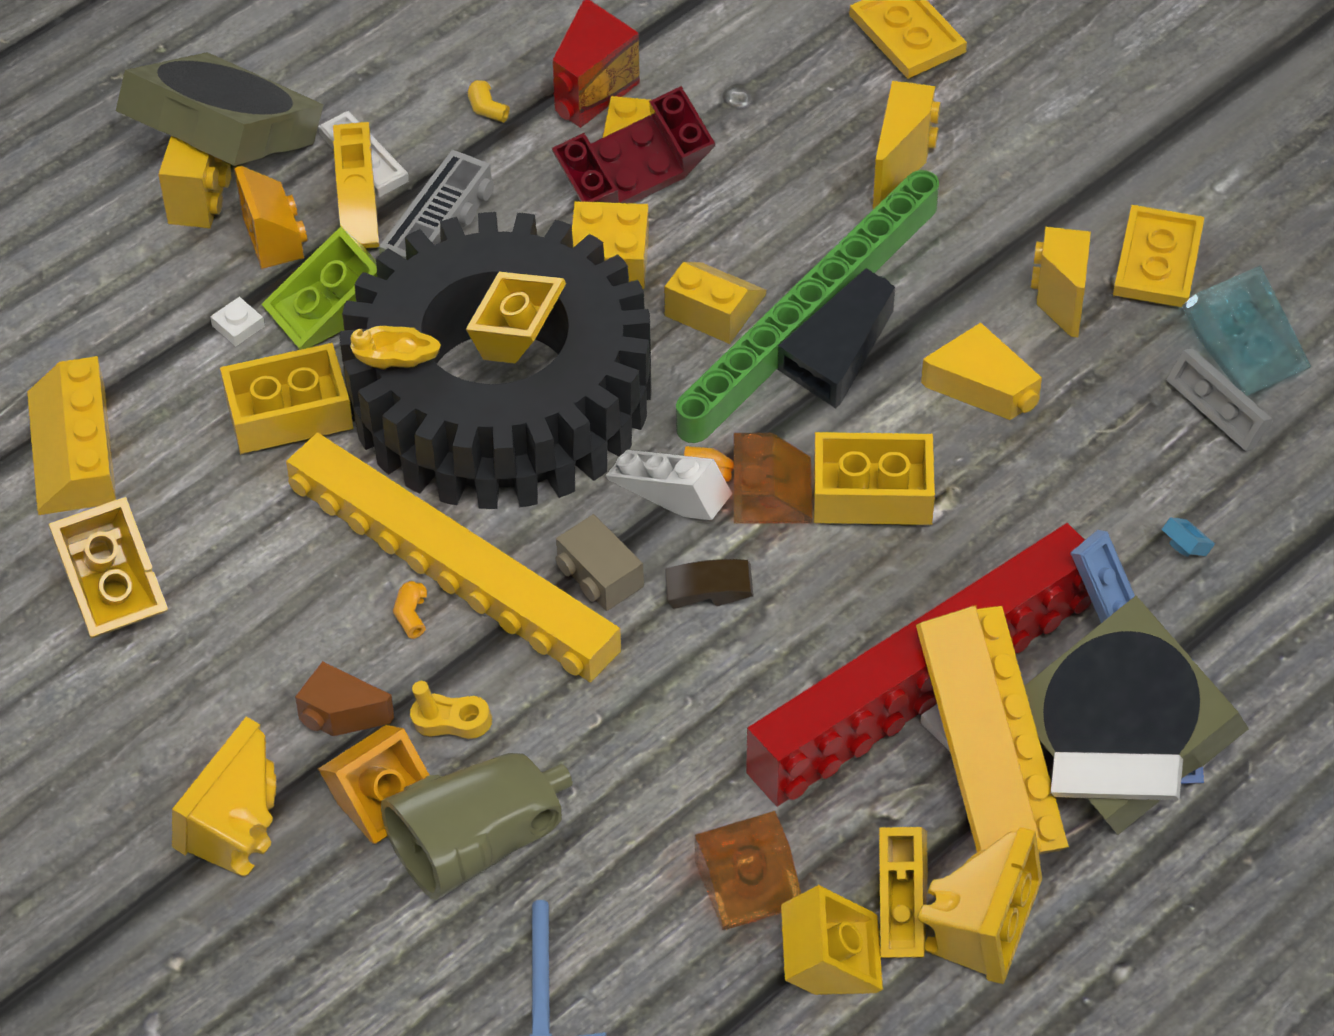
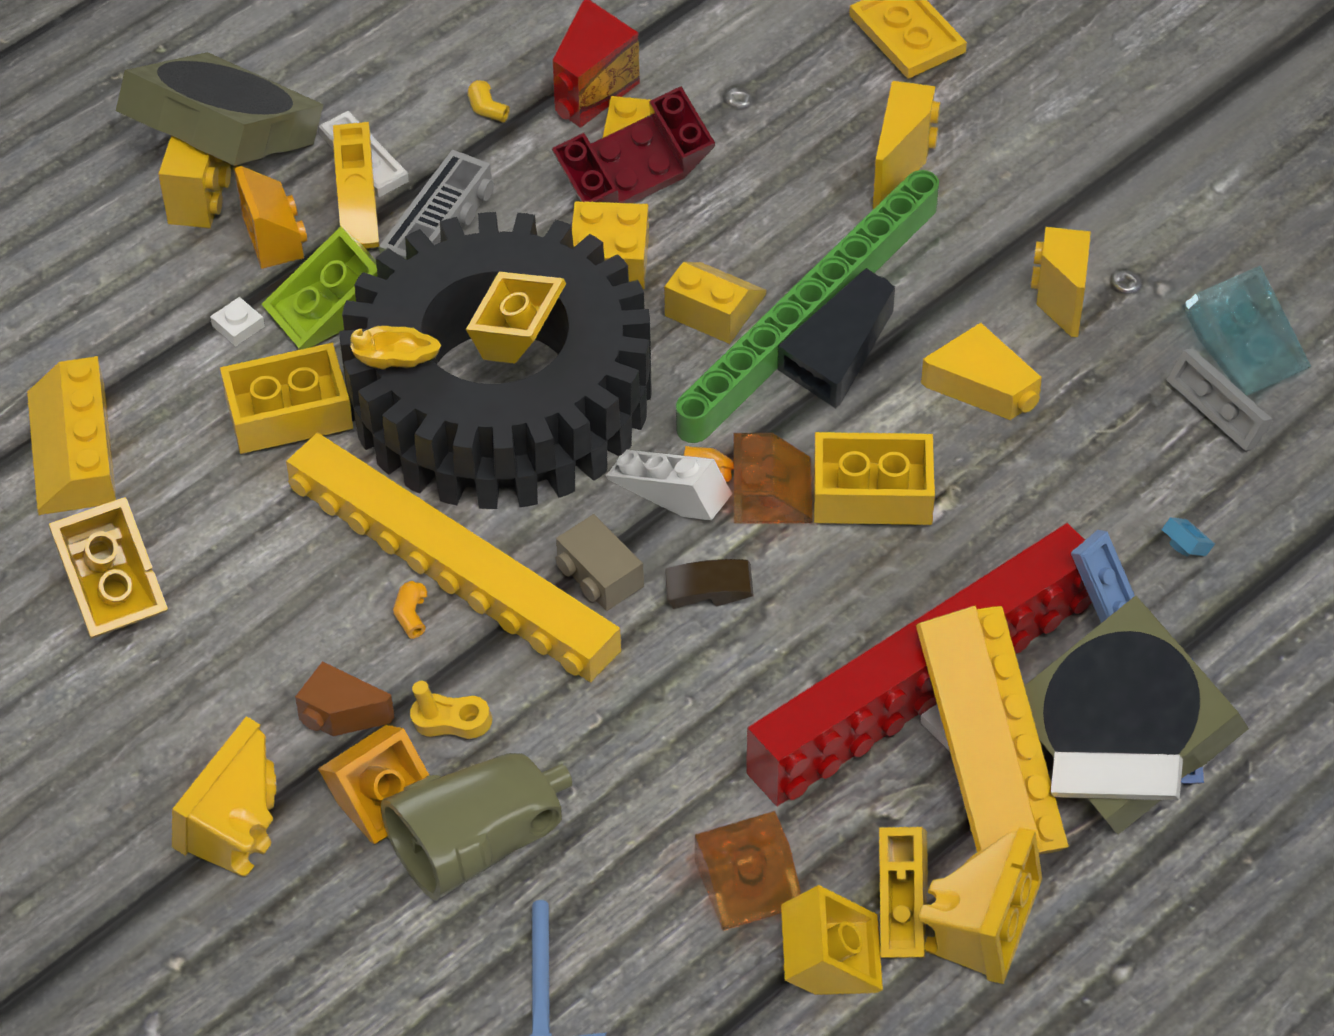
yellow plate [1113,205,1205,308] -> none

